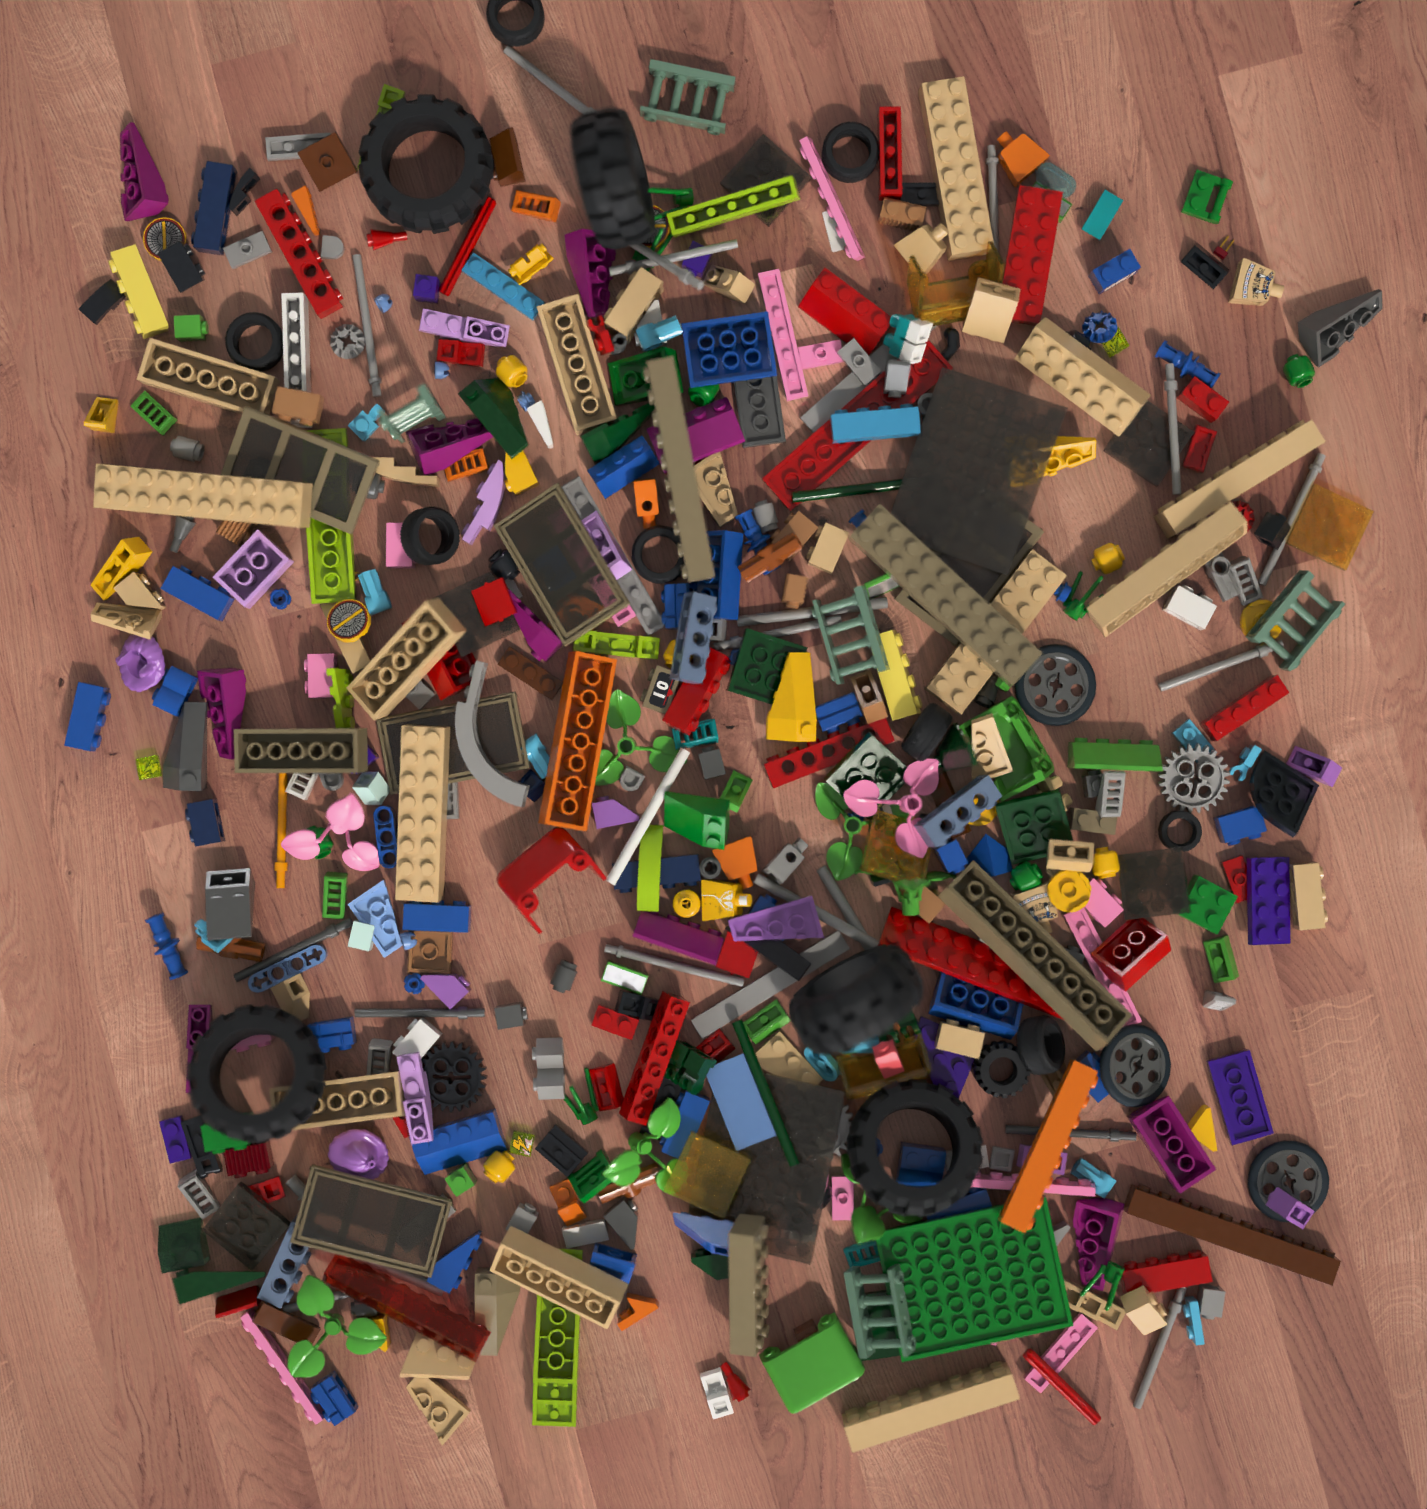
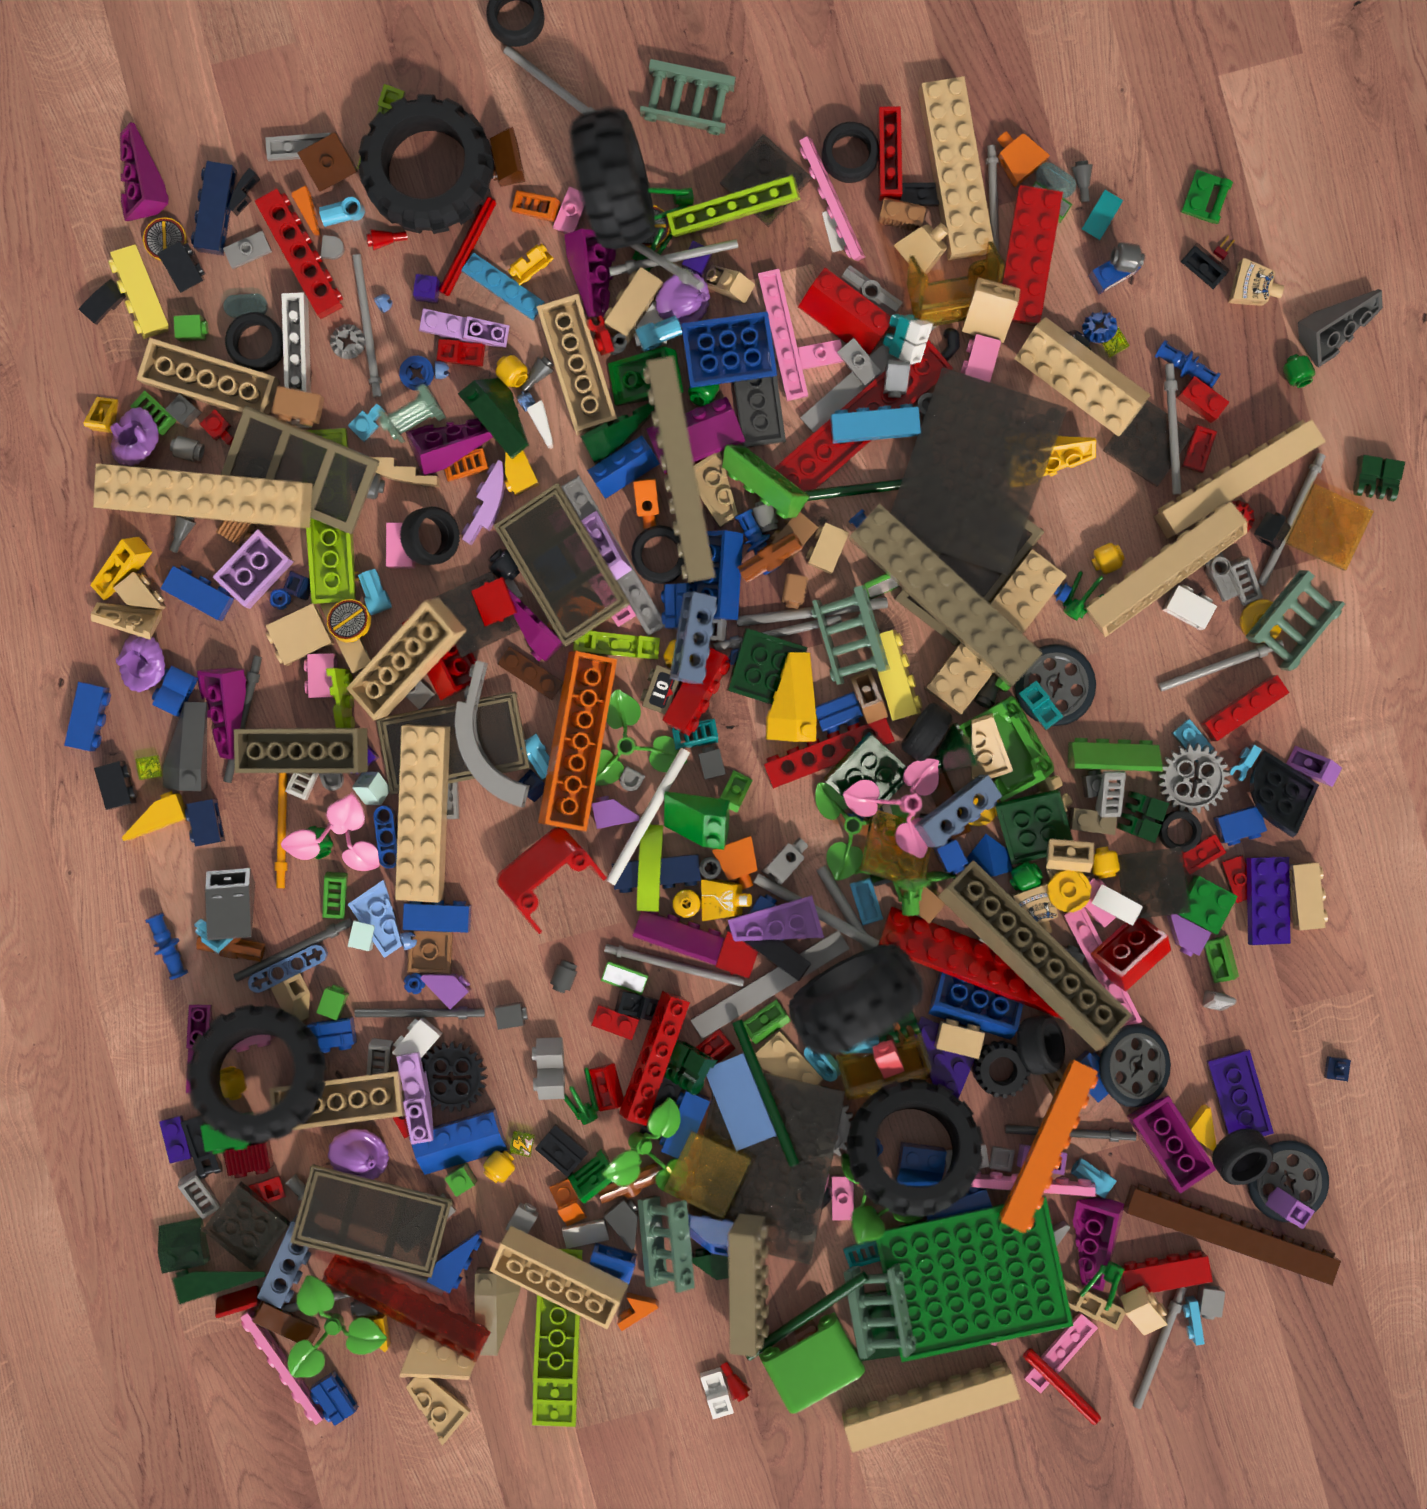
none -> black brick [94,761,137,810]
none -> medium lavender piece [110,407,159,466]
none -> yellow slope [122,791,186,841]
none -> dark grey brick [165,394,202,428]
none -> red plate [200,409,234,447]
none -> yellow head [220,1066,247,1100]
none -> clear light blue tile [223,293,268,318]
none -> dark grey bar [223,655,262,783]
none -> tan panel [265,603,335,666]
none -> dark blue slope [284,571,311,601]
none -> bright green brick [316,985,349,1020]
none -> medium azure piece [319,197,365,227]
none -> blue gear [399,356,434,391]
none -> dark grey cone [520,356,554,393]
none -> bright pink plate [553,187,585,234]
none -> sand green fence [637,1195,695,1293]
none -> medium lavender piece [655,272,710,327]
none -> bright green slope [722,445,810,519]
none -> dark green piece [746,1271,869,1361]
none -> light grey piece [840,265,903,316]
none -> dark azure plate [850,878,883,926]
none -> bright pink brick [960,334,1001,386]
none -> teal slope [1019,680,1063,730]
none -> dark grey cone [1071,160,1093,202]
none -> white slope [1092,885,1143,926]
none -> dark grey head [1110,242,1145,273]
none -> dark green legs [1116,791,1170,843]
none -> medium lavender slope [1167,911,1211,957]
none -> red plate [1177,834,1227,875]
none -> black tyre [1212,1129,1273,1185]
none -> dark blue tile [1324,1056,1351,1082]
none -> dark green legs [1353,455,1405,502]

